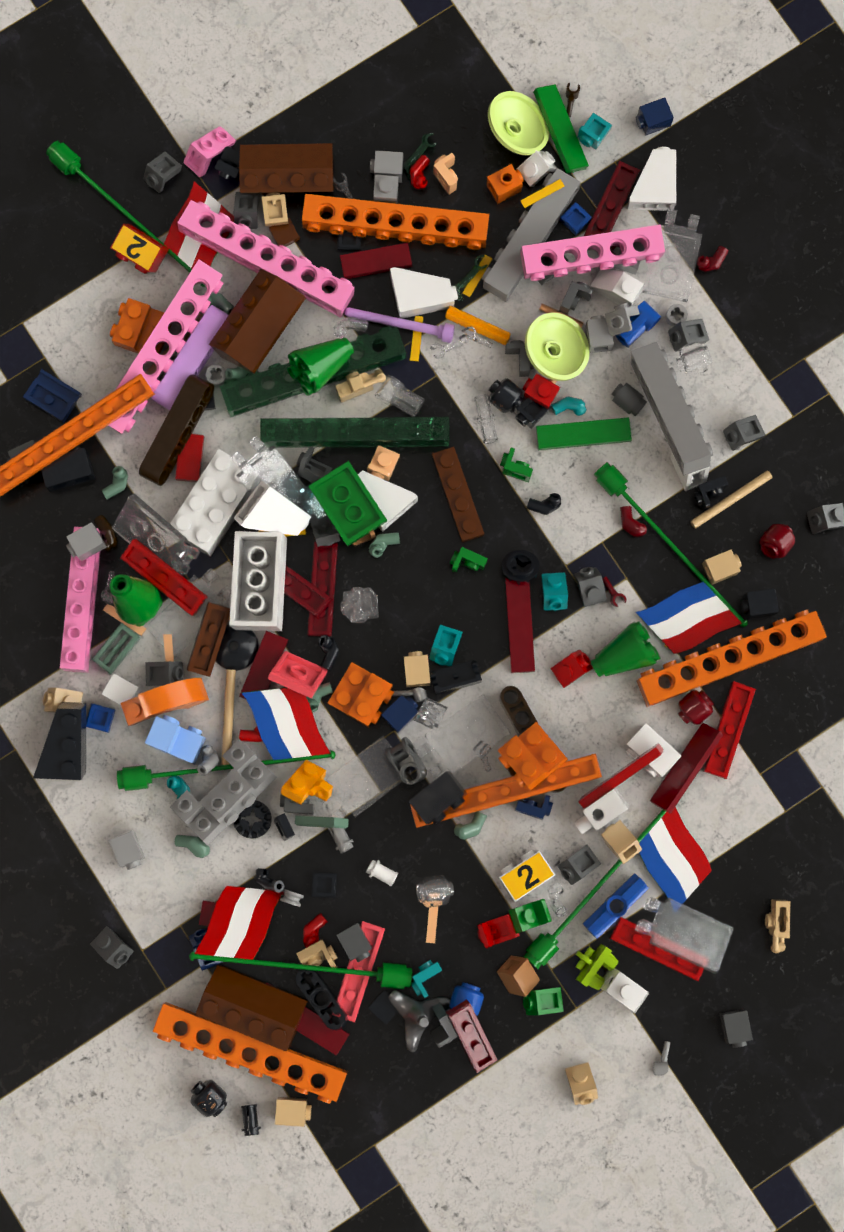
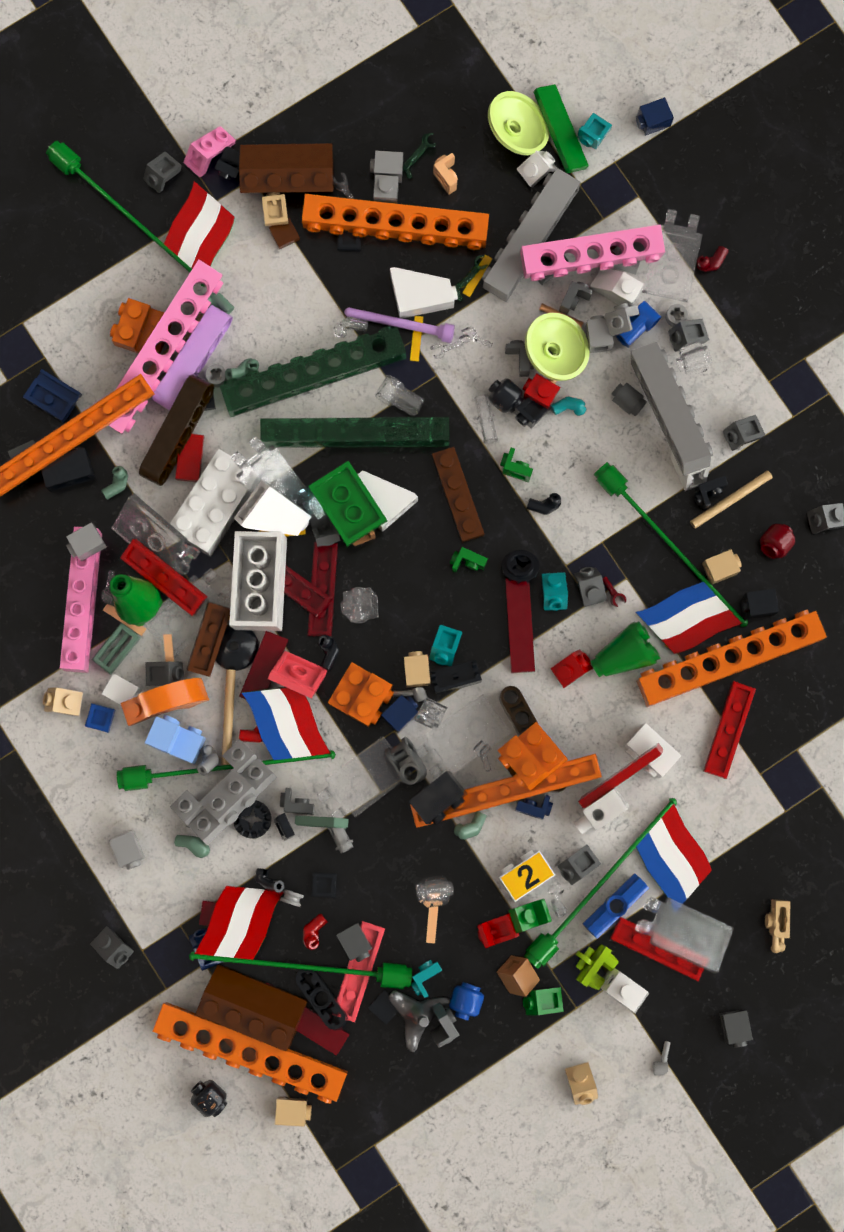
black wedge [33,702,86,780] -> none
dark brown arm [94,515,118,551] -> none
brick [110,224,169,274] -> none
teal arm [167,776,190,799] -> none
bright pink brick [177,200,355,318] -> none
reddish brown slope [209,269,306,374] -> none
dark grey bracket [233,192,259,229] -> none
black pin [241,1104,261,1136] -> none
light orange hinge [281,760,333,805] -> none
green cone [287,337,354,396] -> none
tan bracket [296,940,338,968] -> none
dark grey bracket [297,446,332,483] -> none
sand green arm [306,682,333,712] -> none
tan piece [335,369,386,403] -> none
dark red tile [340,243,412,279] -> none
white pin [366,860,398,886] -> none
light nougat bracket [367,445,400,481] -> none
sand green arm [369,532,400,558] -> none
red arm [410,155,430,189] -> none
light orange axle [445,306,511,345] -> none
tile [446,999,497,1073] -> none
orange brick [486,164,524,204] -> none
yellow piece [521,179,565,208] -> none
green tile [536,417,632,451] -> none
blue tile [559,202,592,236] -> none
dark brown hand [565,83,580,117] -> none
dark red tile [584,161,640,236] -> none
tan brick [601,820,642,864] -> none
dark red arm [620,506,647,537] -> none
white slope [627,147,676,211] -> none
dark red tile [650,723,723,814] -> none
dark red head [678,690,714,725] -> none

